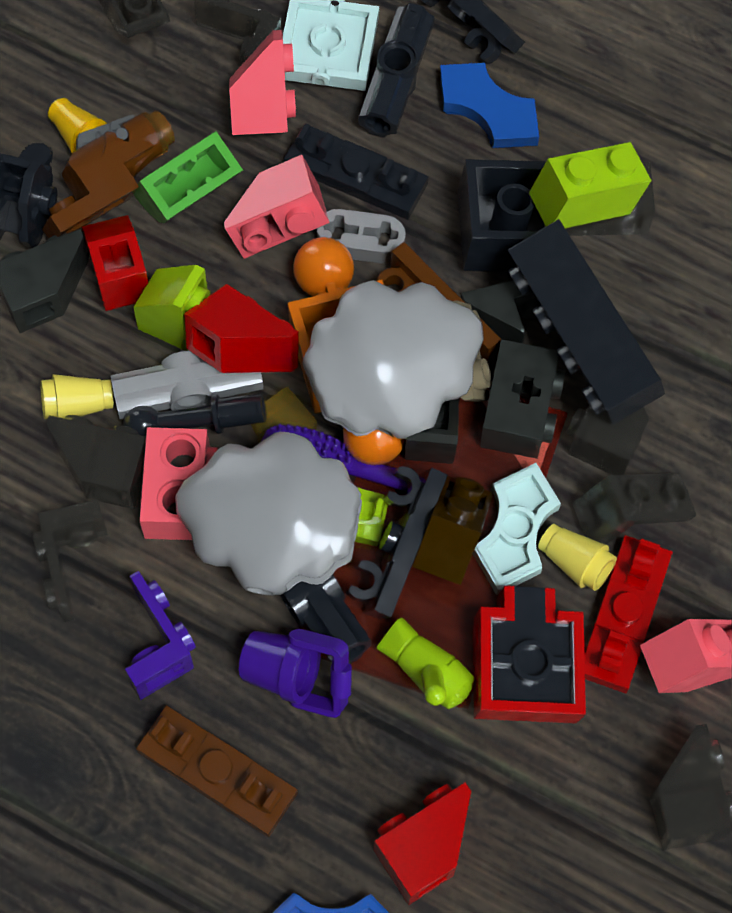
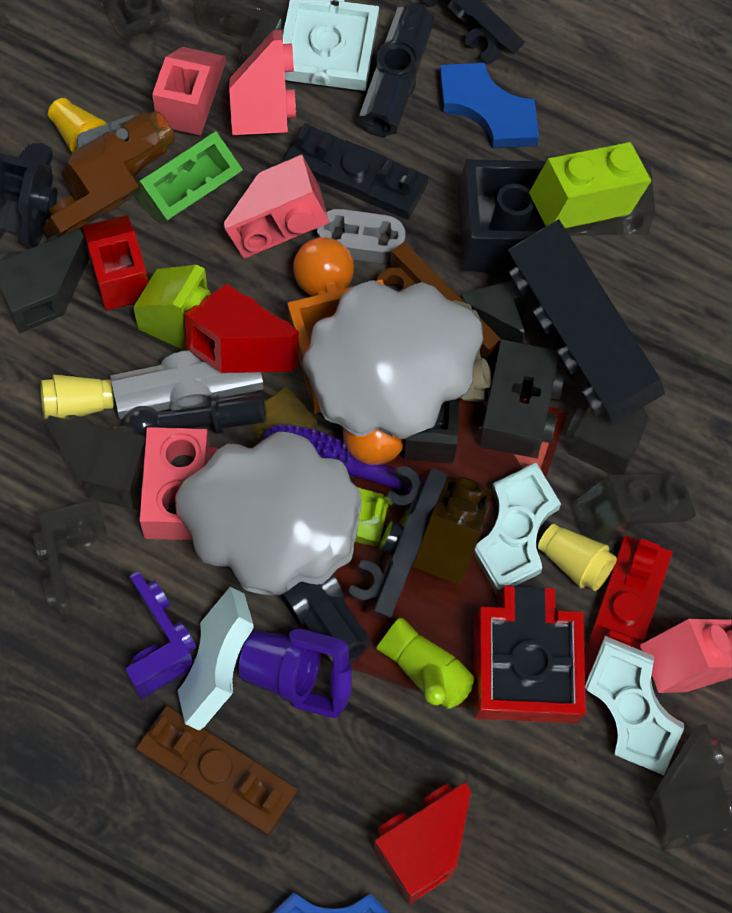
none -> coral slope [152,47,226,136]
none -> light aqua tile [178,587,254,730]
none -> light aqua tile [585,636,684,775]

